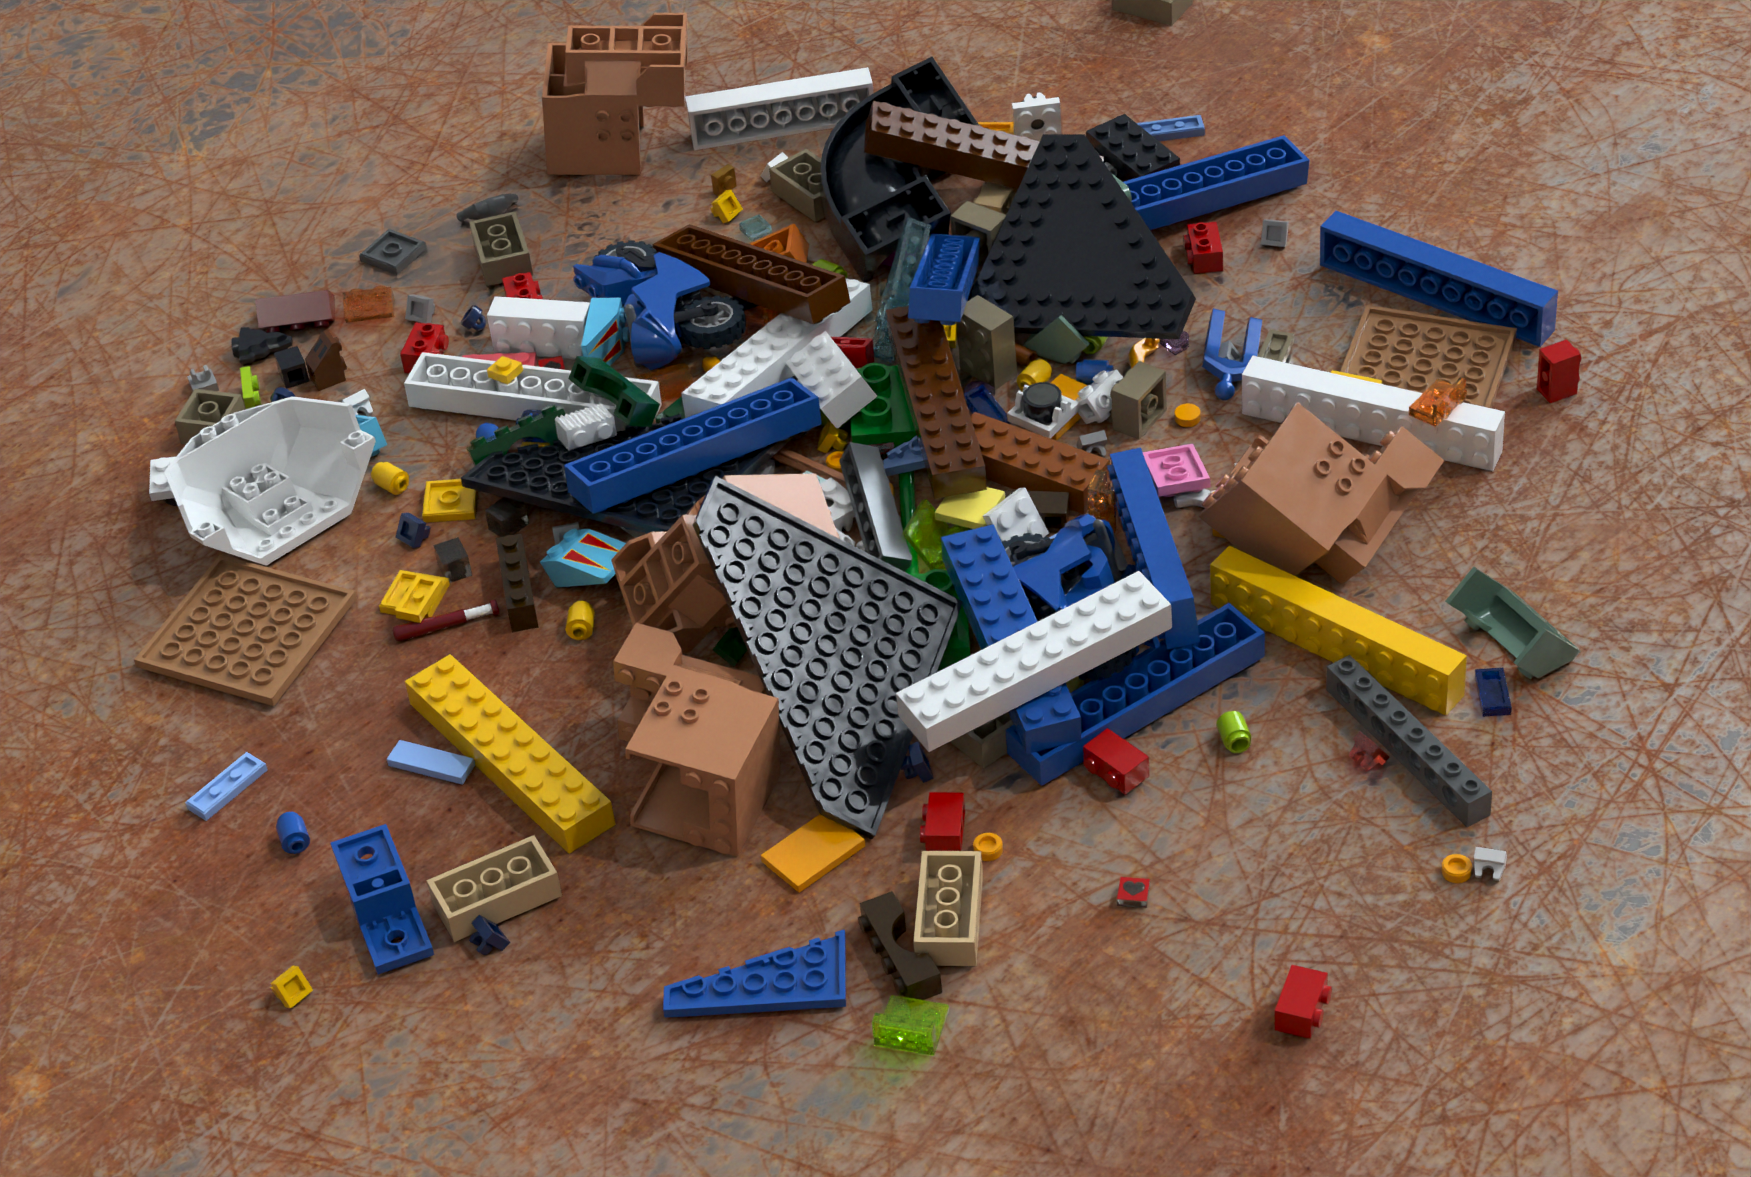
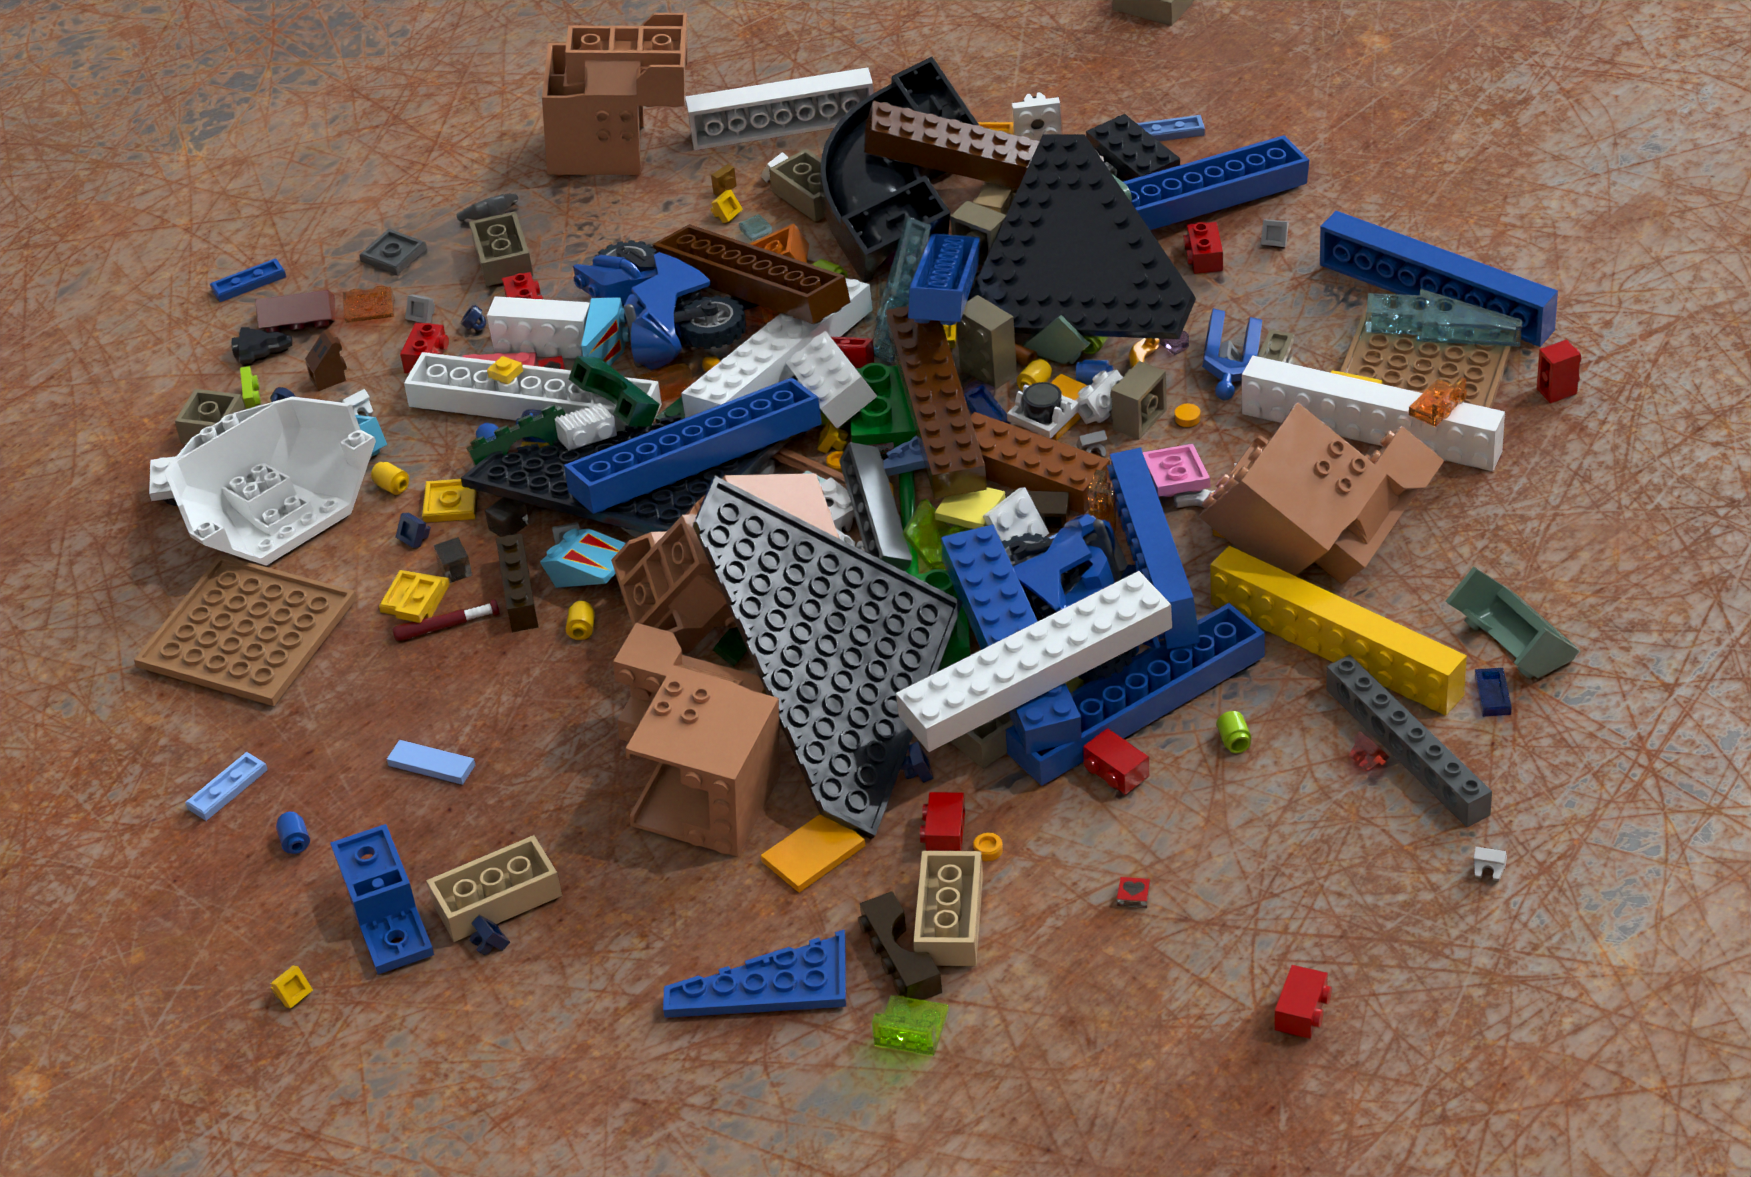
light grey tile [187,365,219,391] -> none
black brick [274,346,310,389] -> none
yellow brick [405,654,616,854] -> none
light orange tile [1442,854,1472,883] -> none
none -> blue tile [210,259,286,302]
none -> clear light blue brick [1366,289,1522,346]

